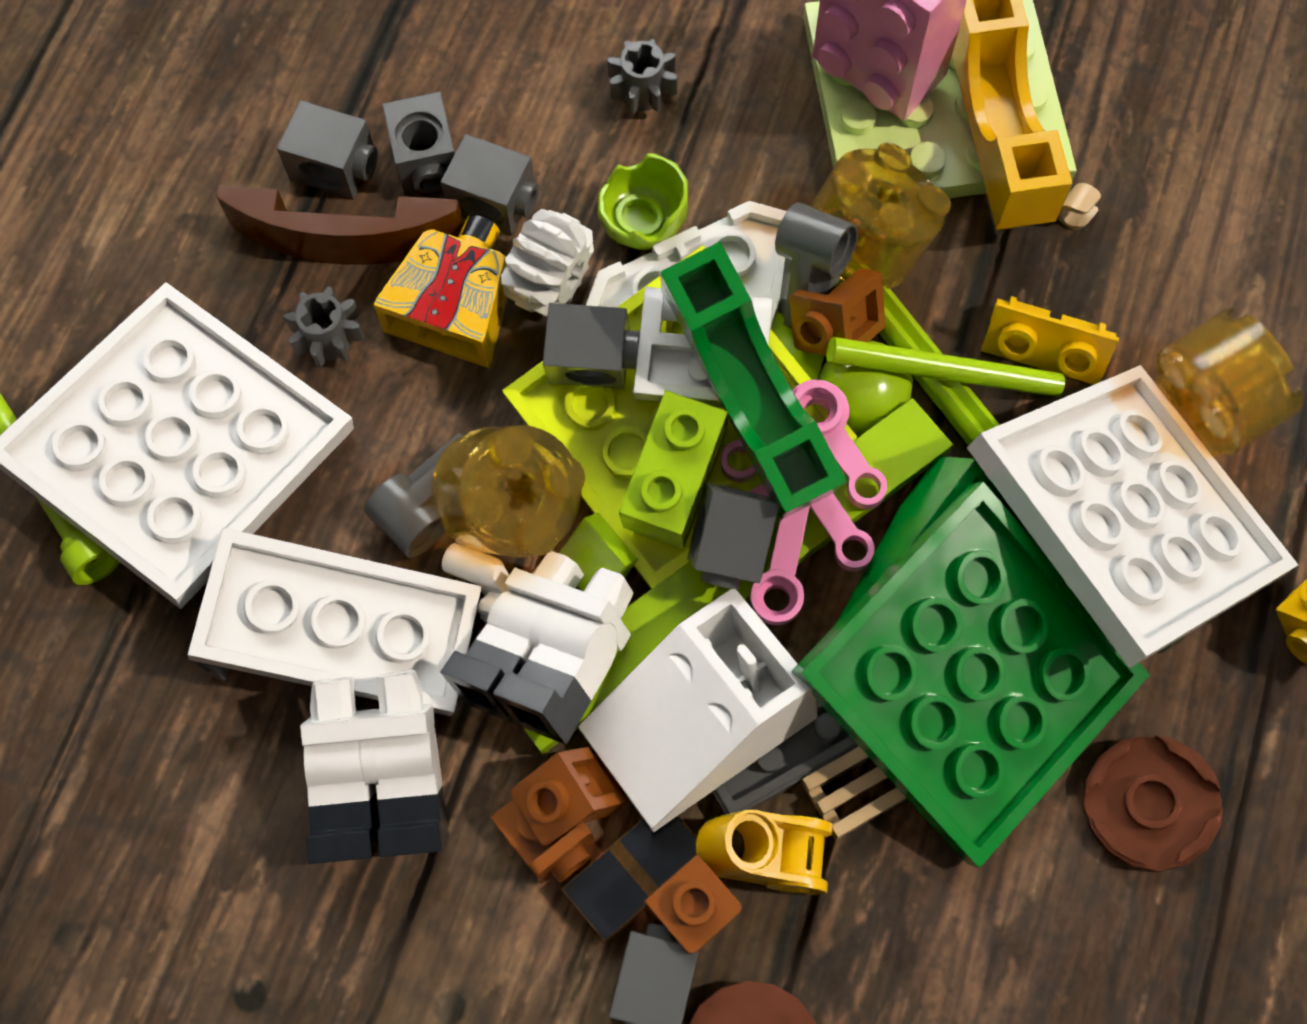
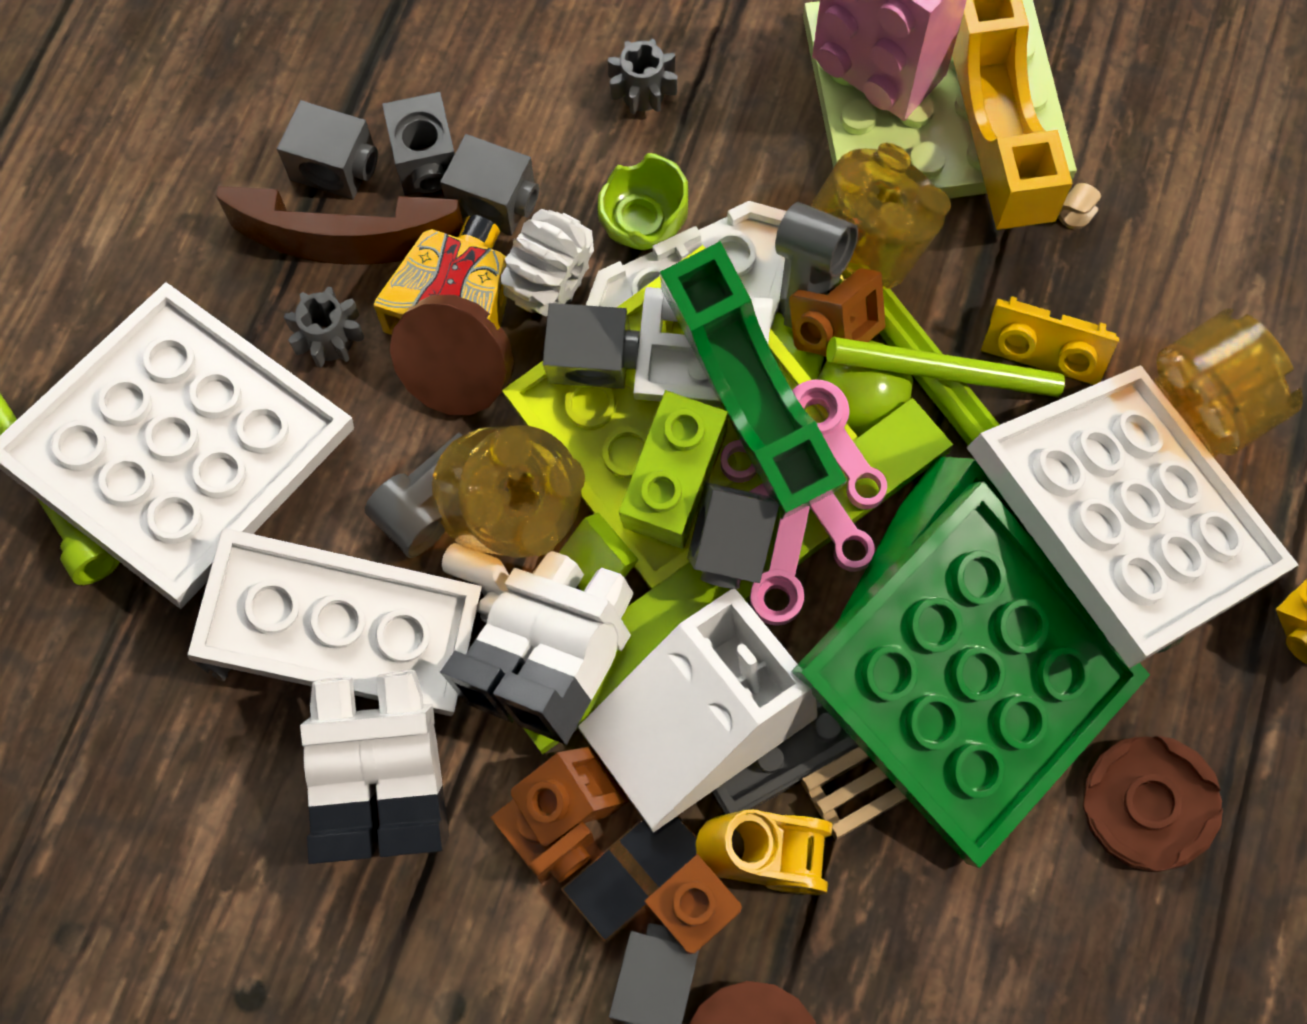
none -> copper tile [389,295,514,415]

